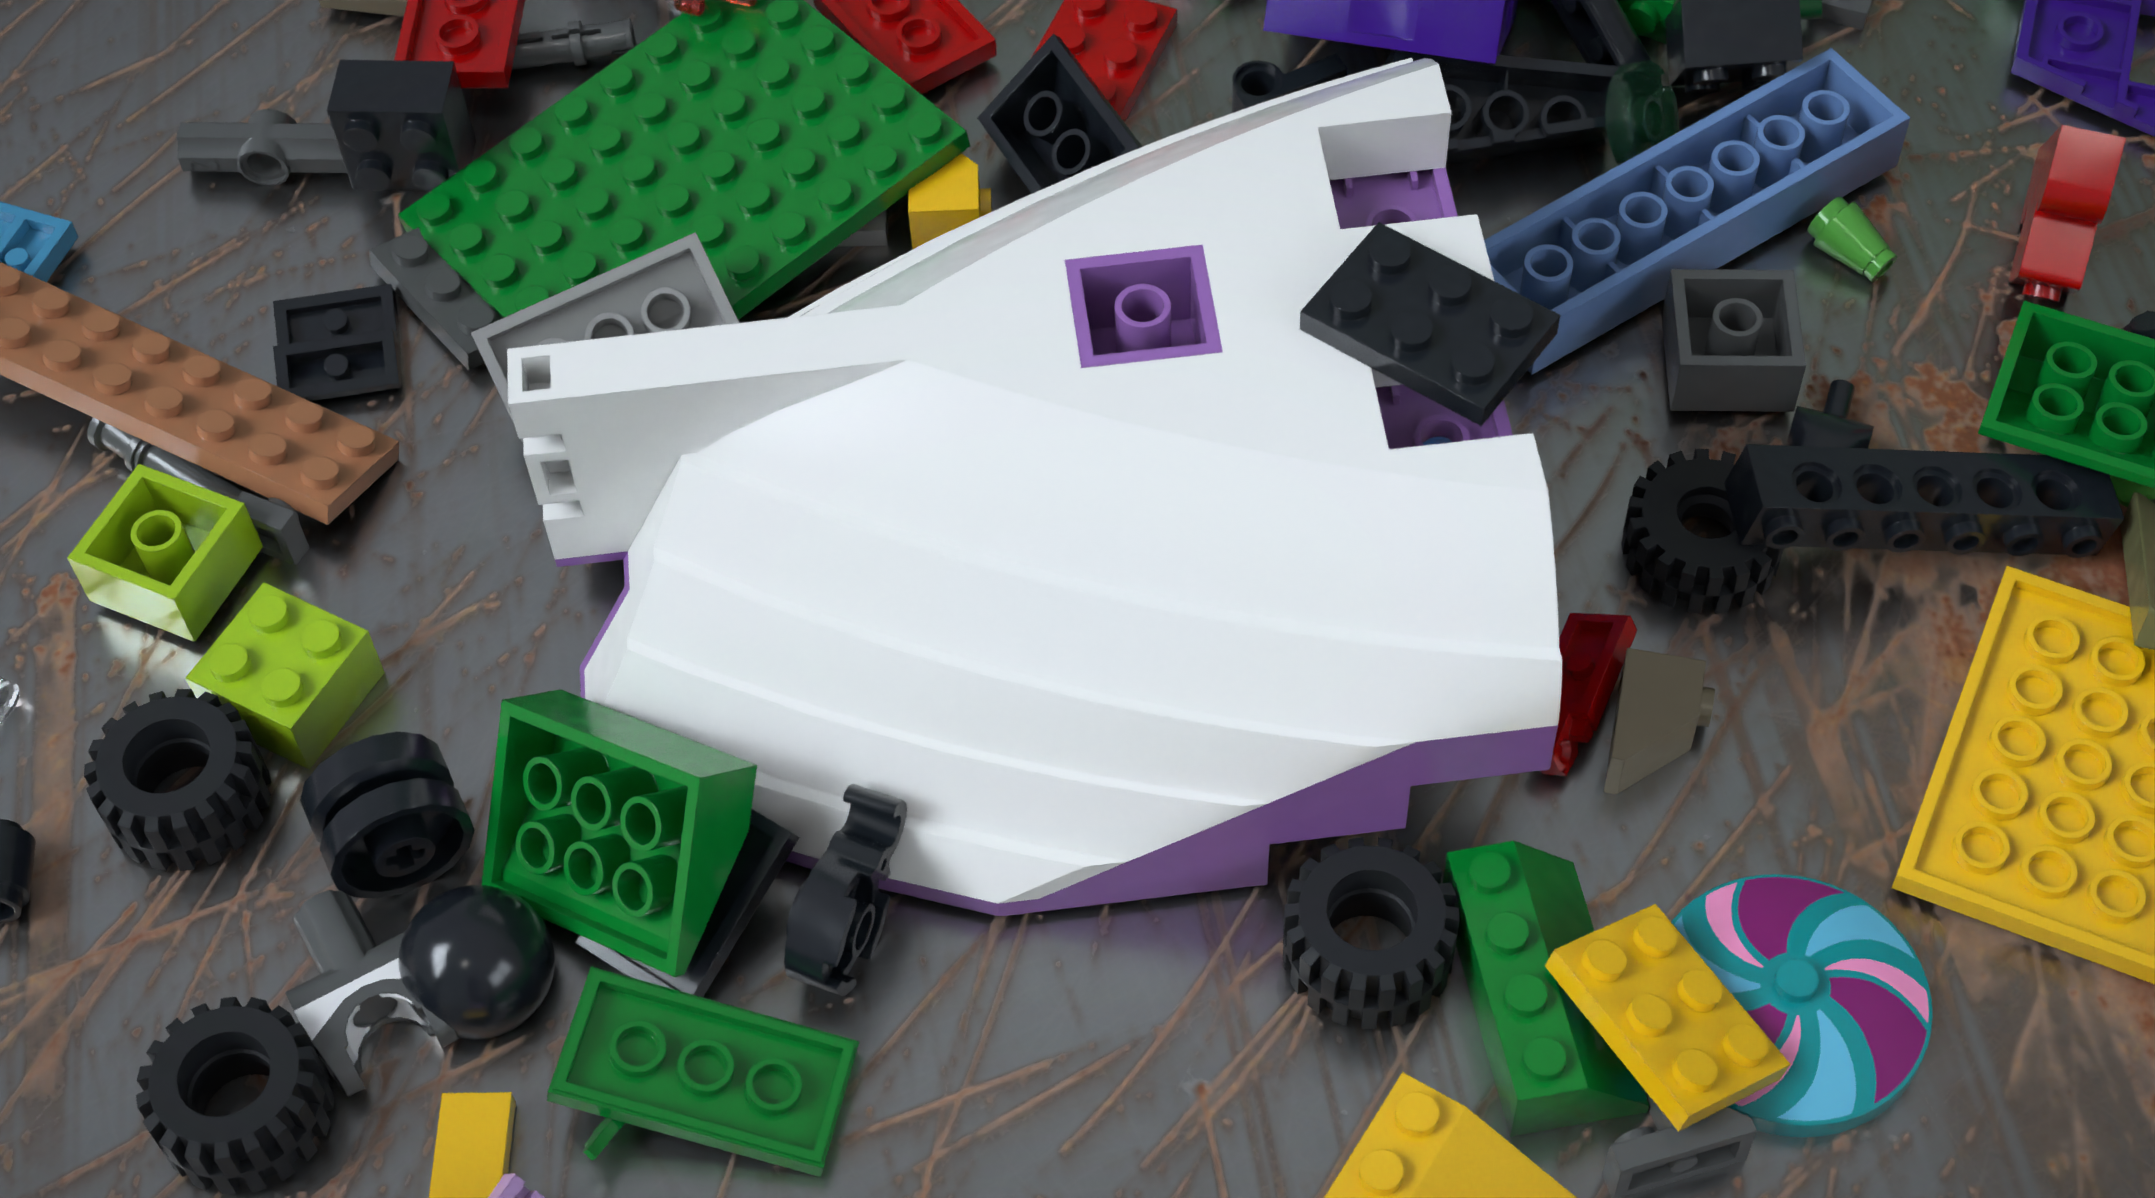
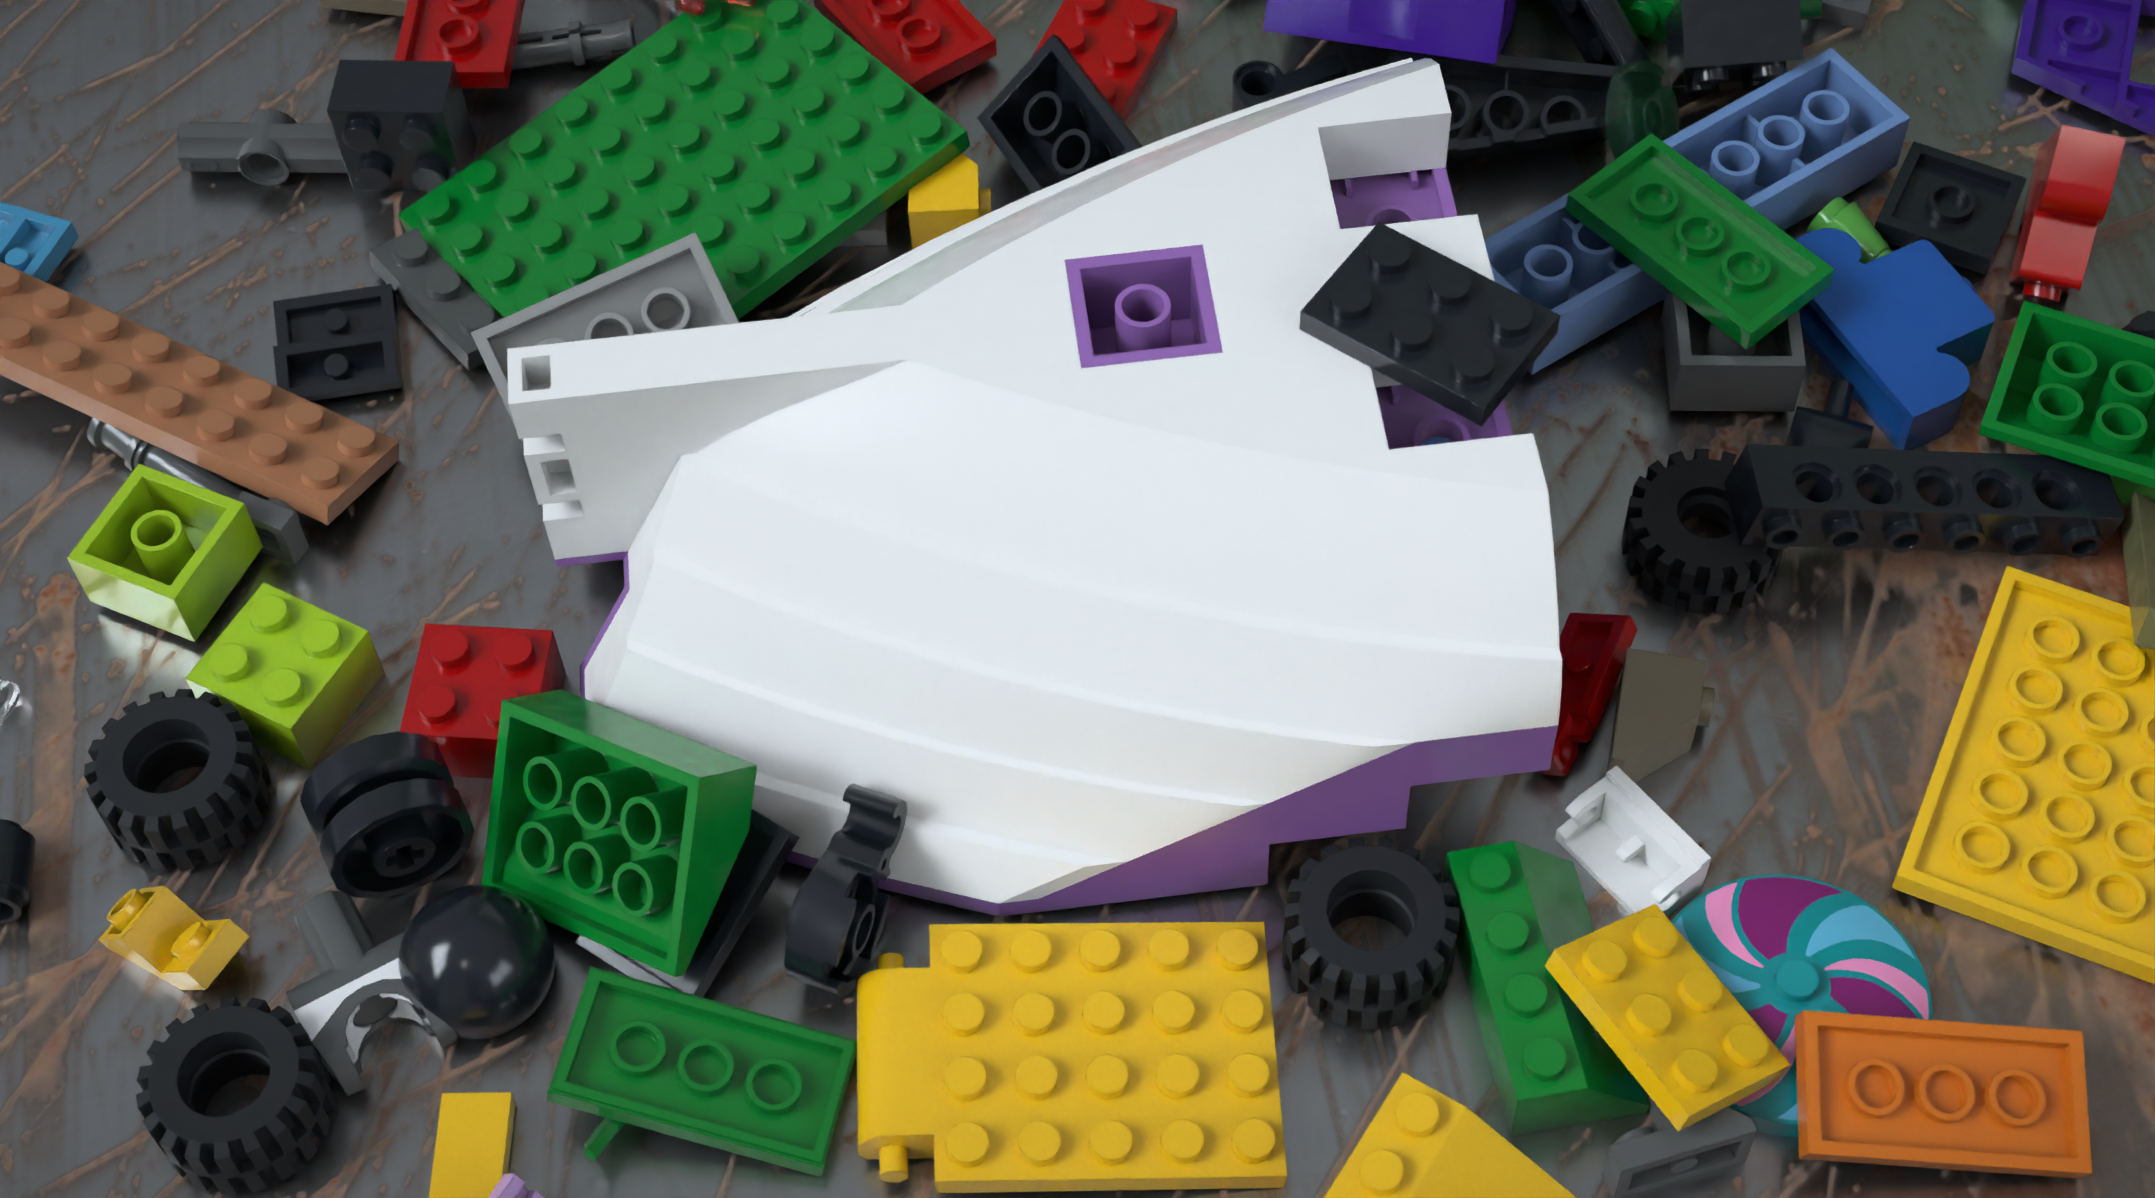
none -> yellow slope [98,886,250,990]
none -> red brick [399,624,566,779]
none -> yellow plate [856,922,1287,1193]
none -> white hinge [1555,765,1711,917]
none -> green plate [1565,133,1835,350]
none -> orange plate [1794,1010,2092,1179]
none -> blue brick [1795,228,1995,450]
none -> black plate [1874,141,2027,275]

